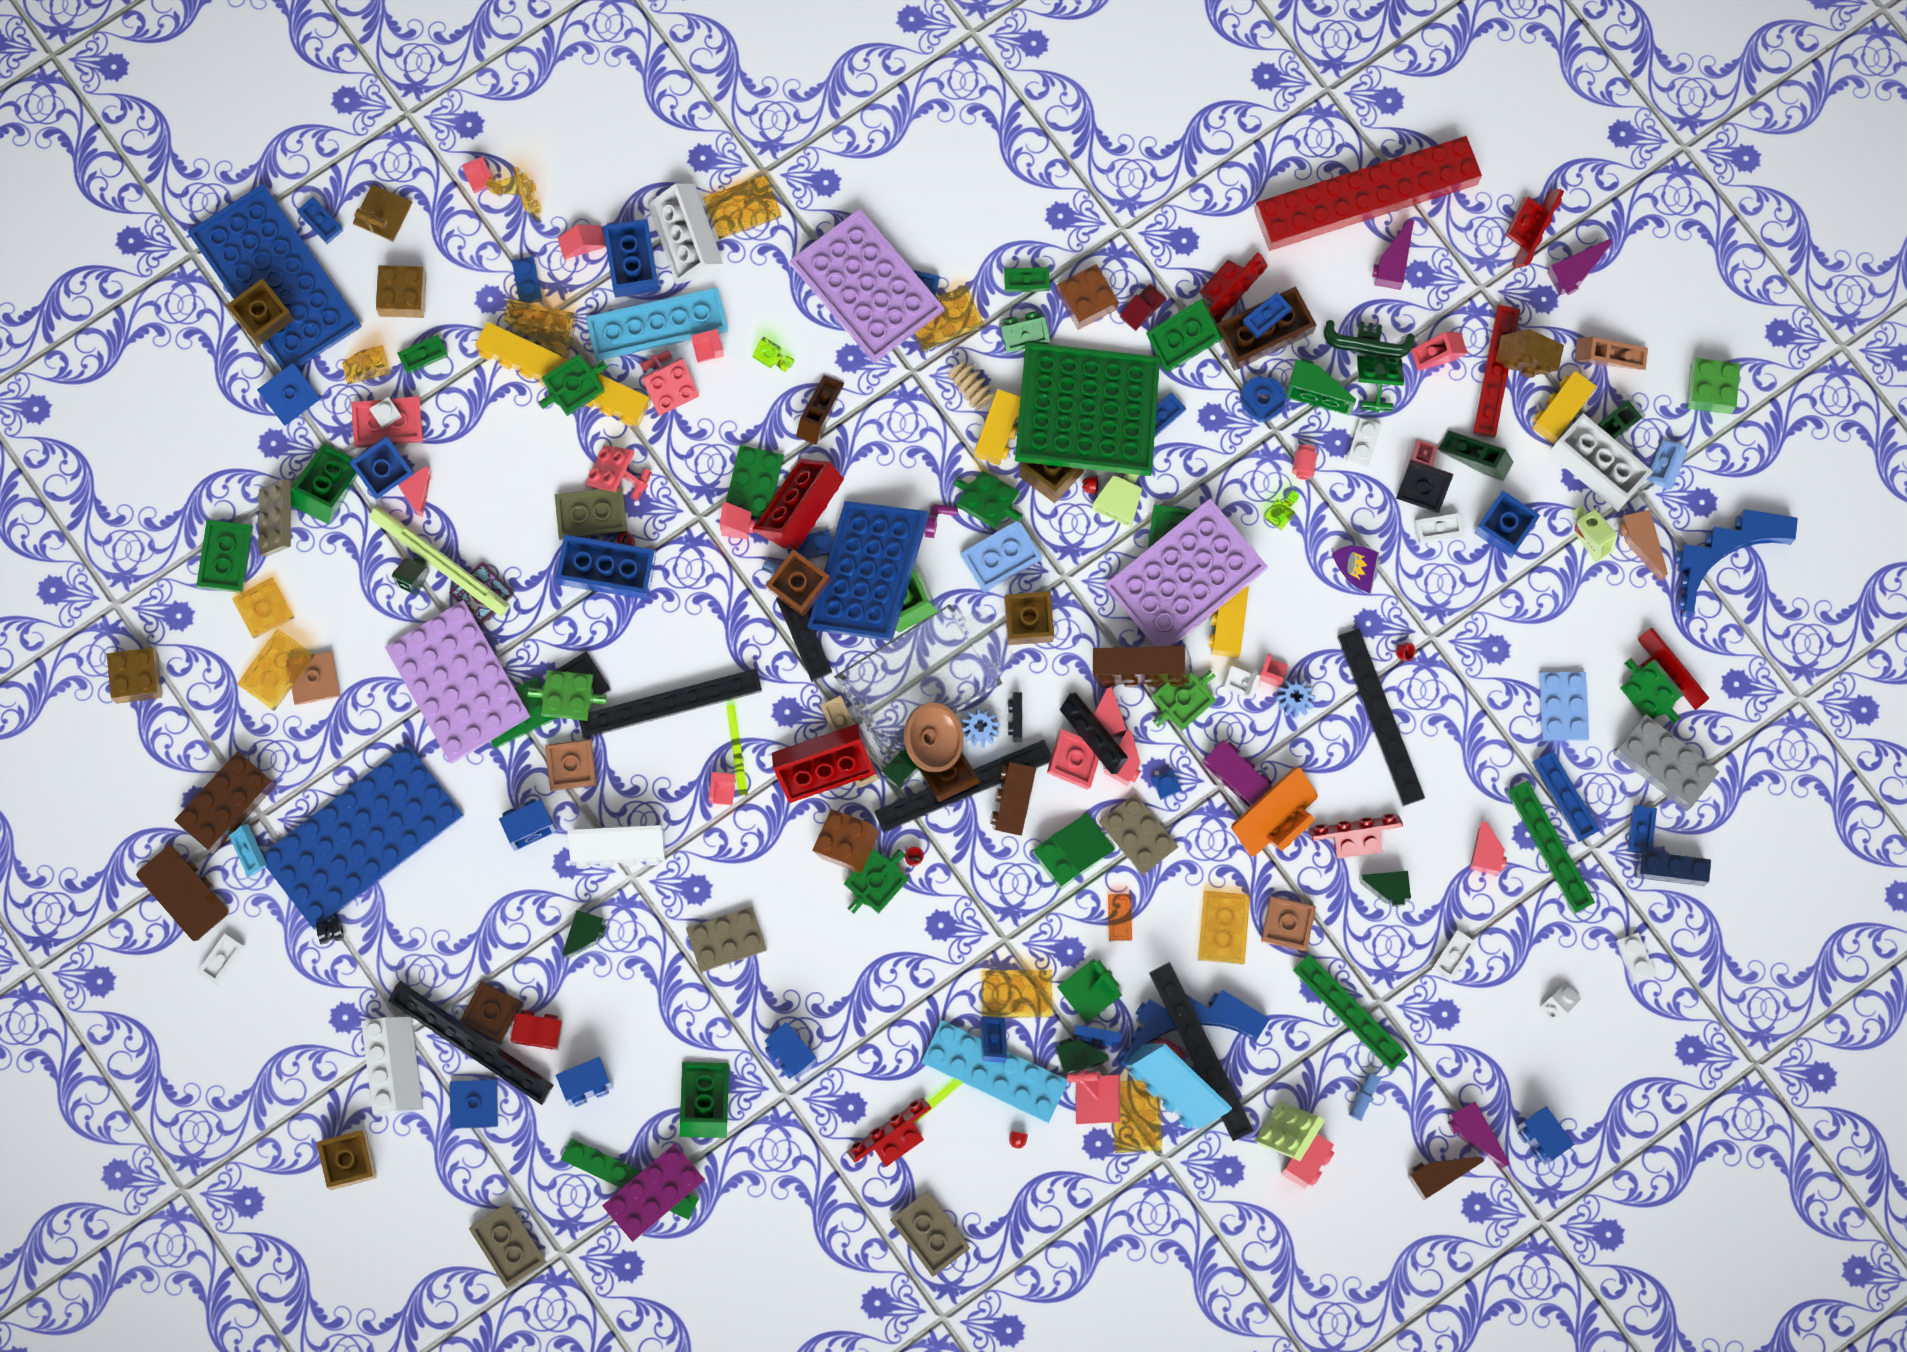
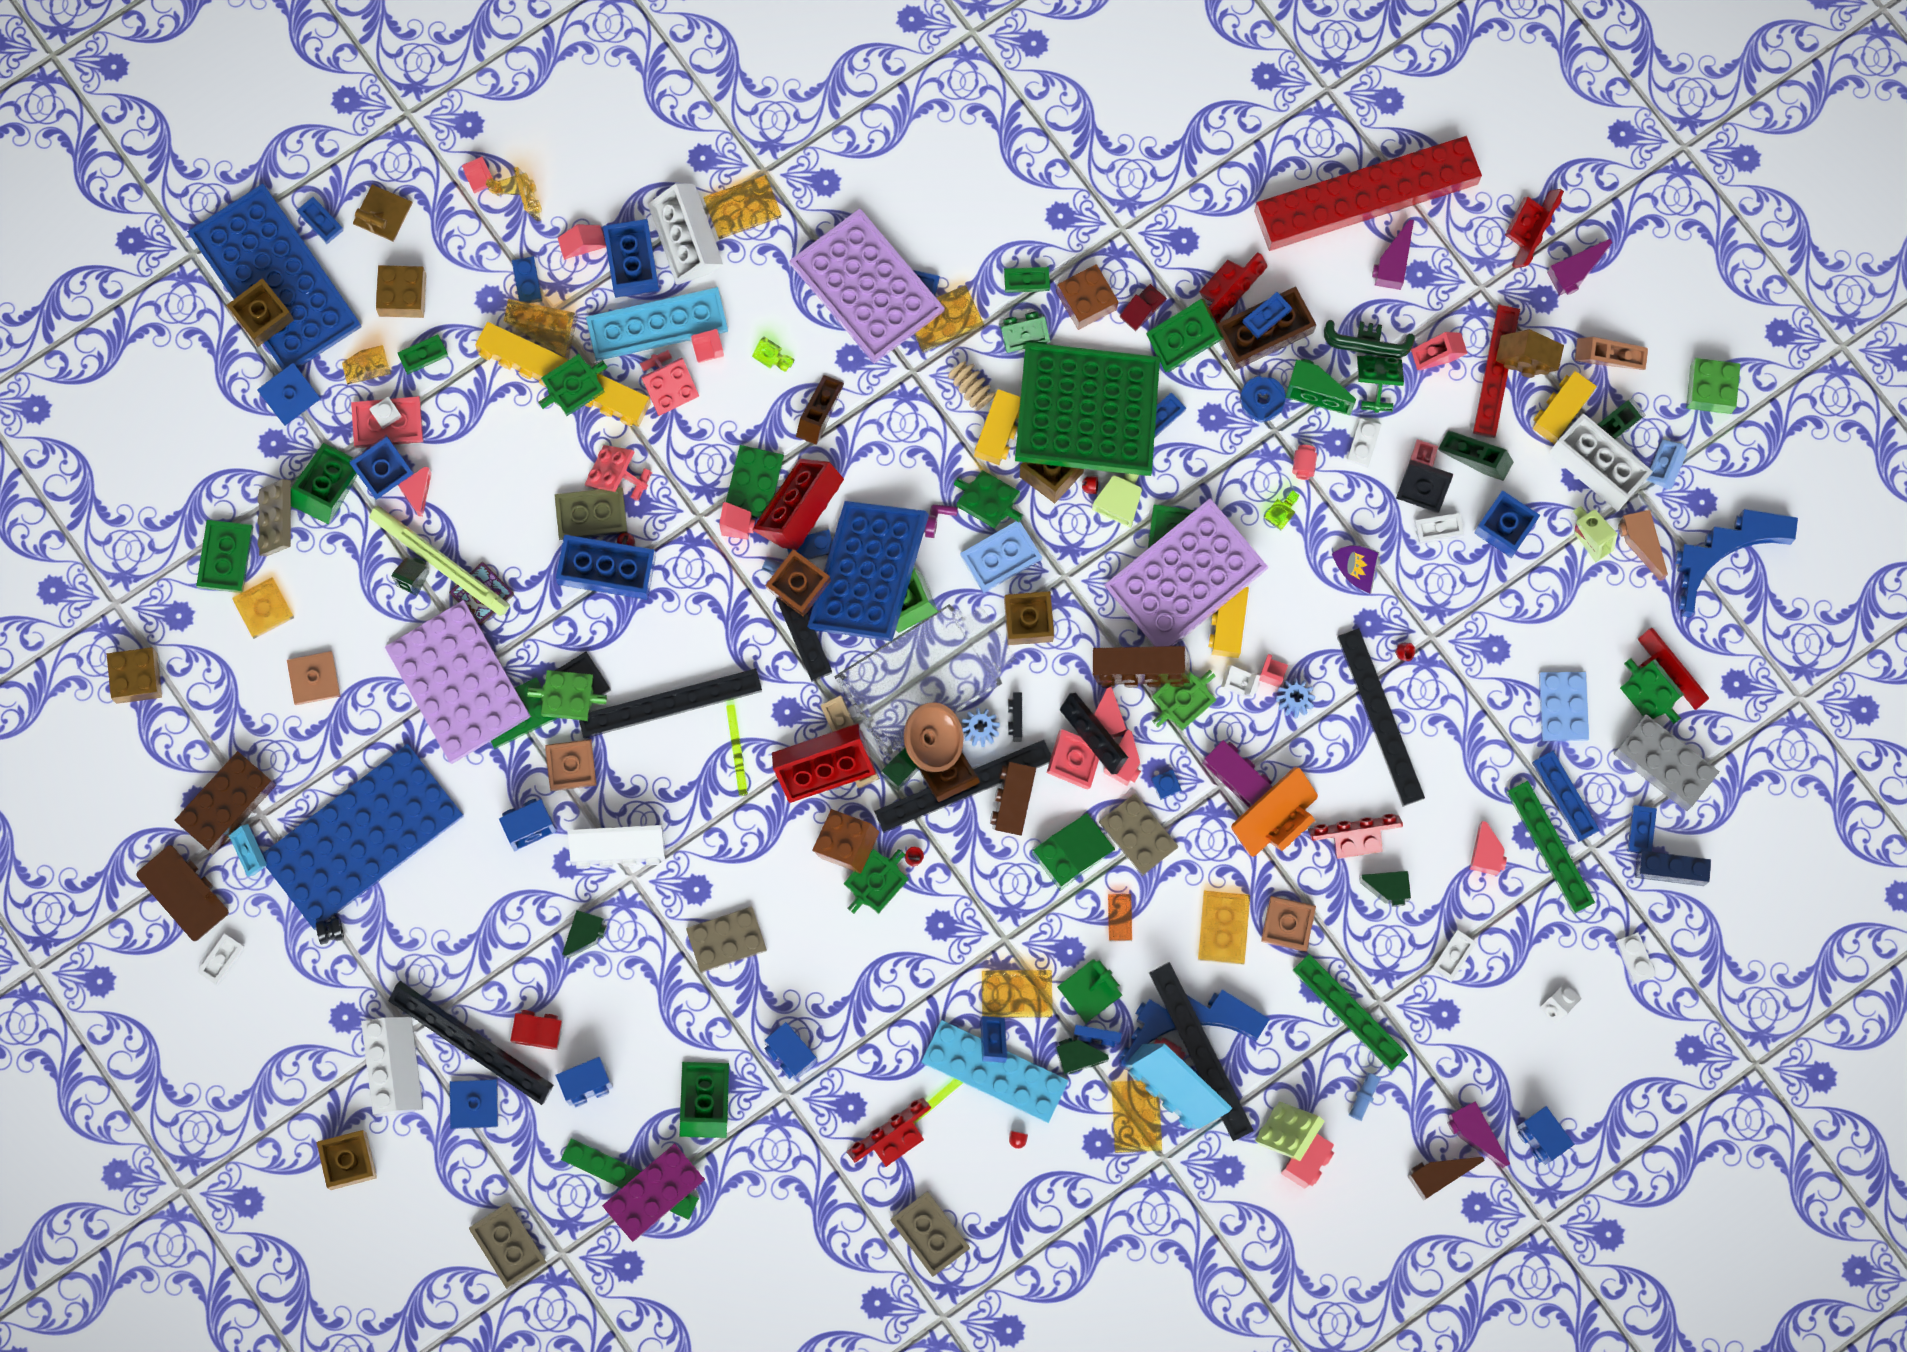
clear yellow plate [237,628,315,711] -> none
reddish brown tile [460,981,523,1044] -> none
coral panel [709,772,736,806] -> none
coral plate [1067,1070,1120,1125] -> none

